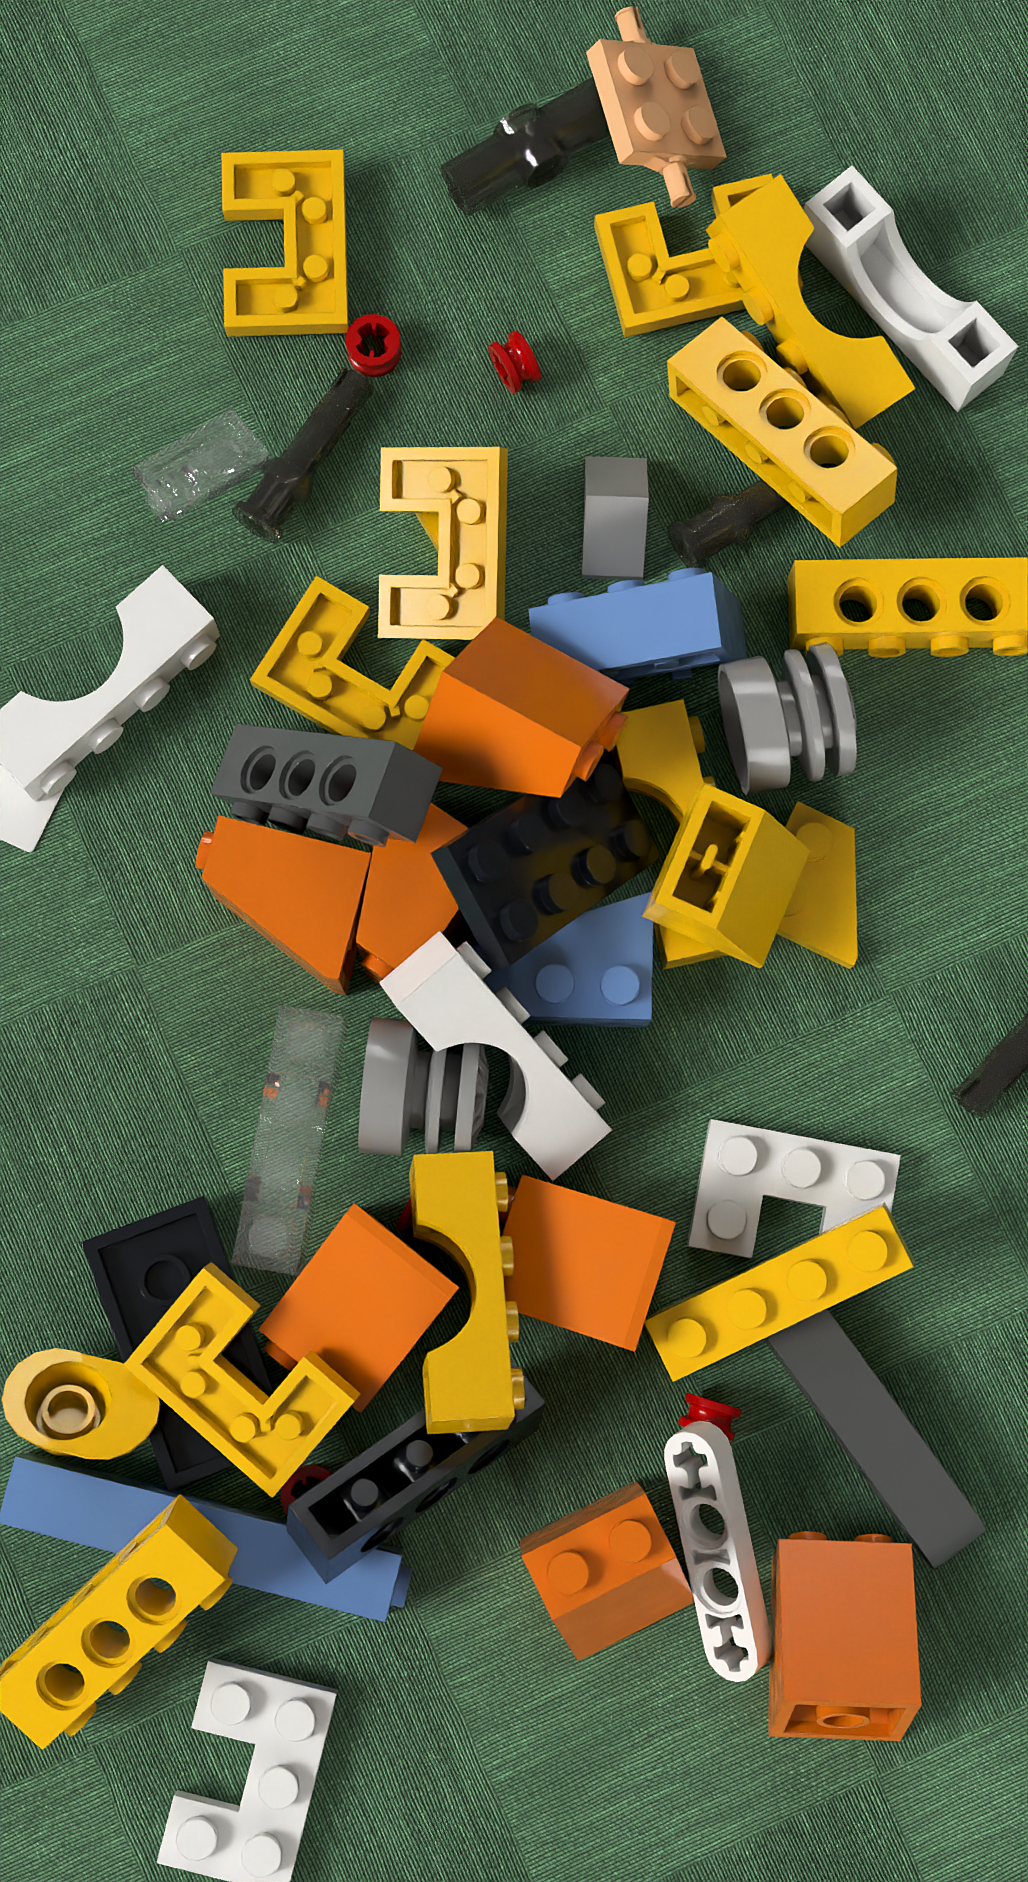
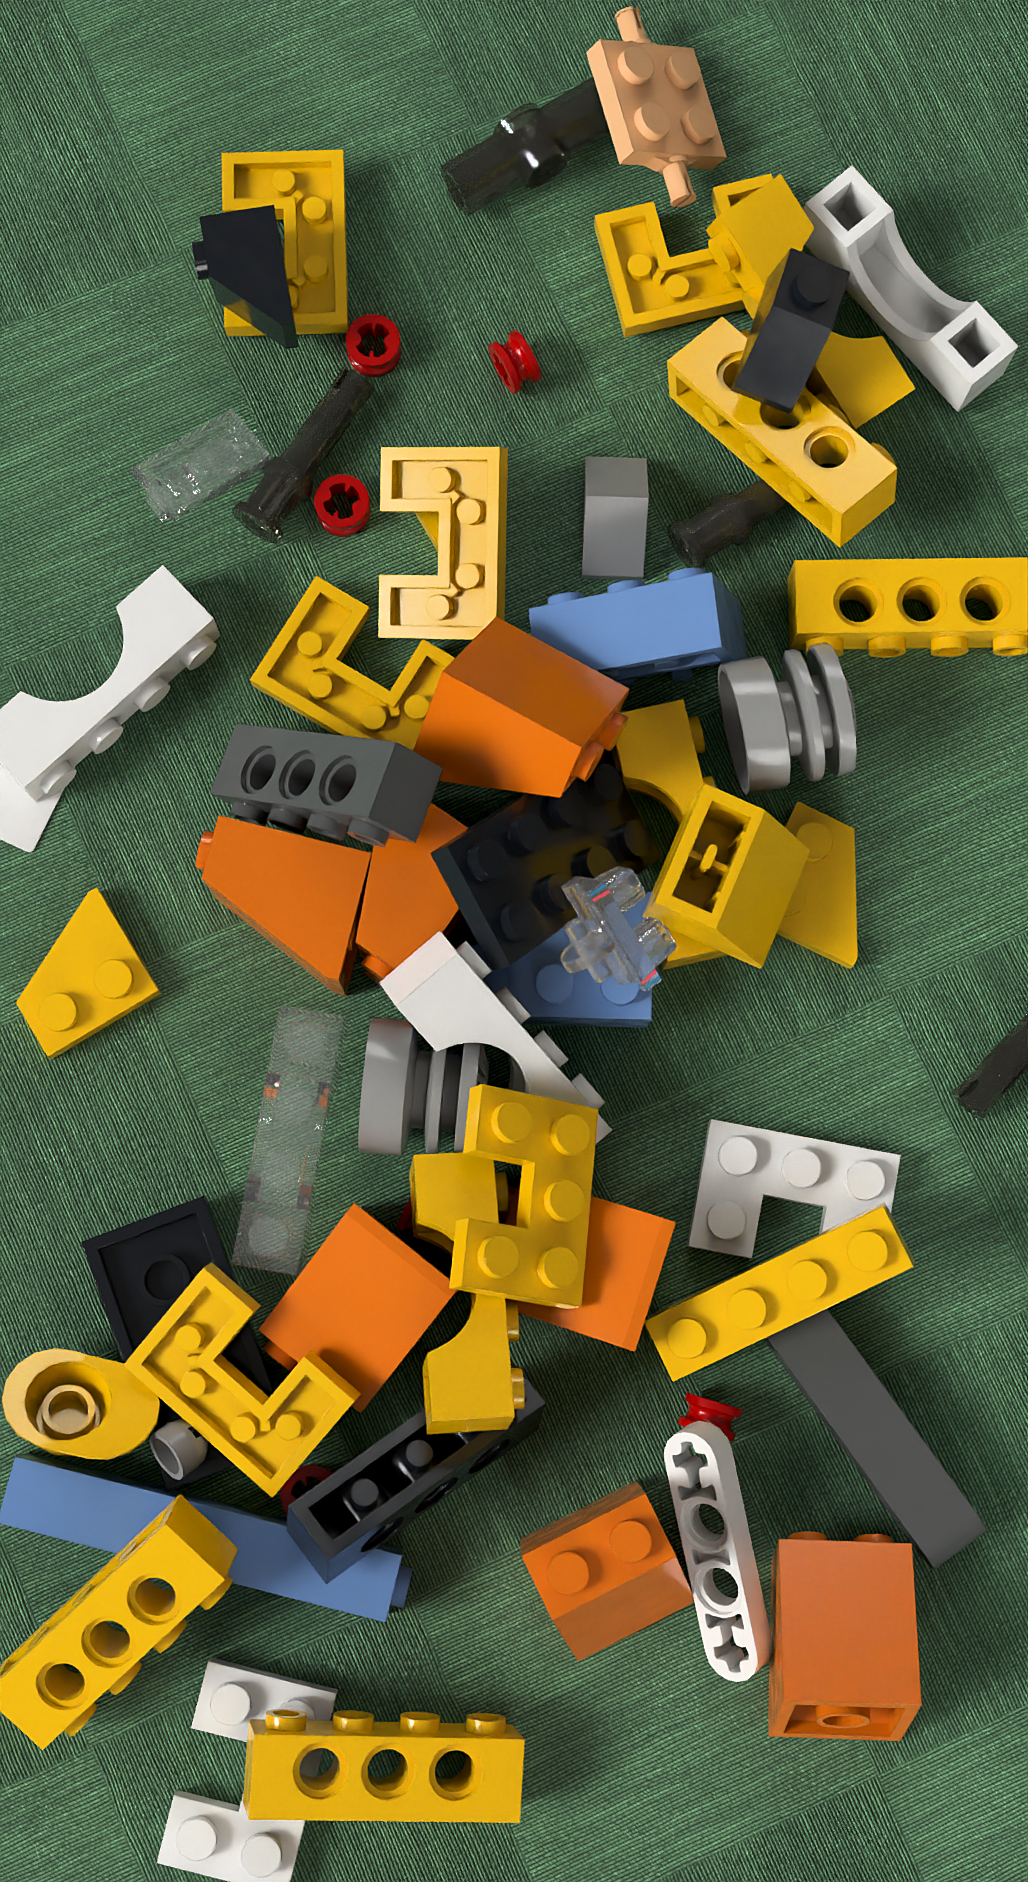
none -> yellow wing [16,887,162,1059]
none -> light grey hinge [150,1419,208,1480]
none -> black slope [192,205,299,349]
none -> yellow brick [243,1709,525,1823]
none -> red bush [314,474,371,537]
none -> yellow plate [449,1084,599,1309]
none -> clear hips [559,866,677,992]
none -> black slope [731,248,850,414]

